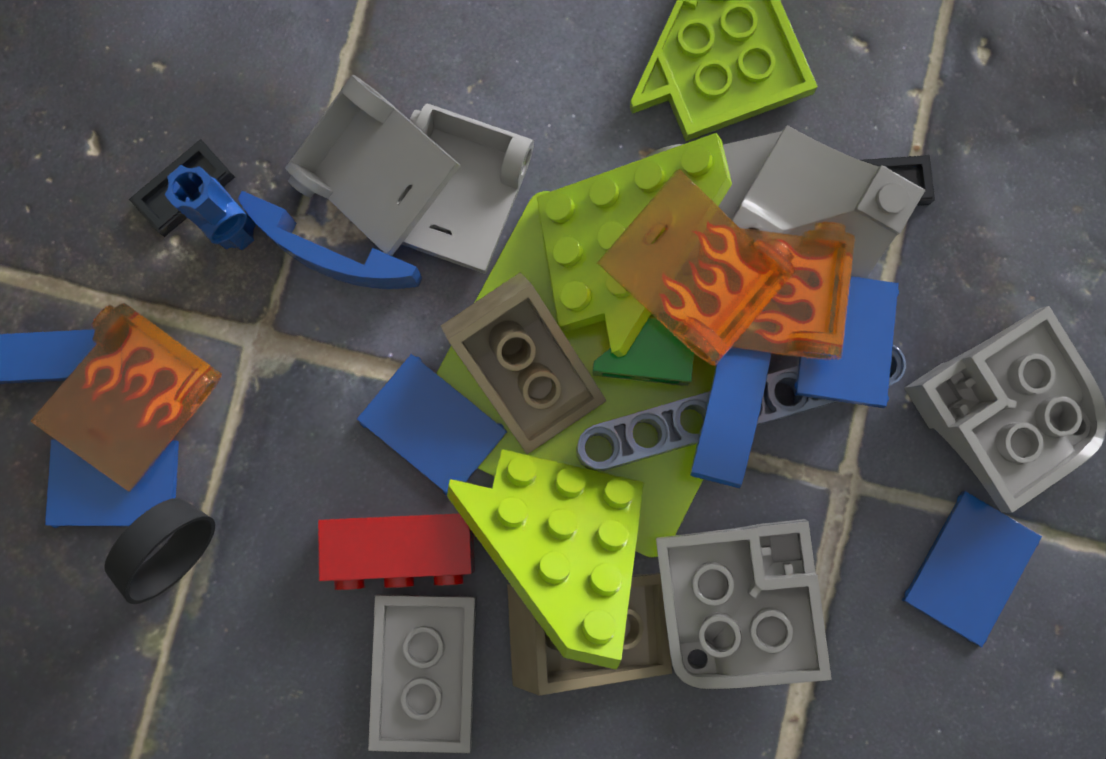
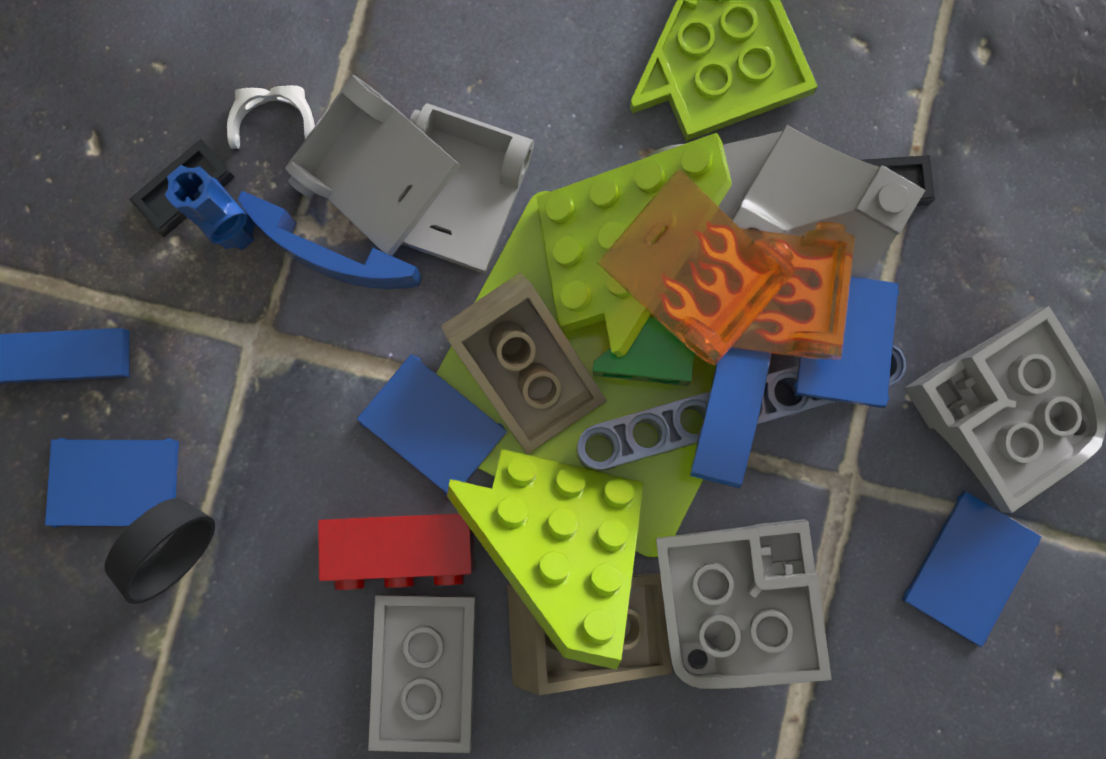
clear orange door [30,303,222,492] -> none
none -> white cap [227,85,315,149]

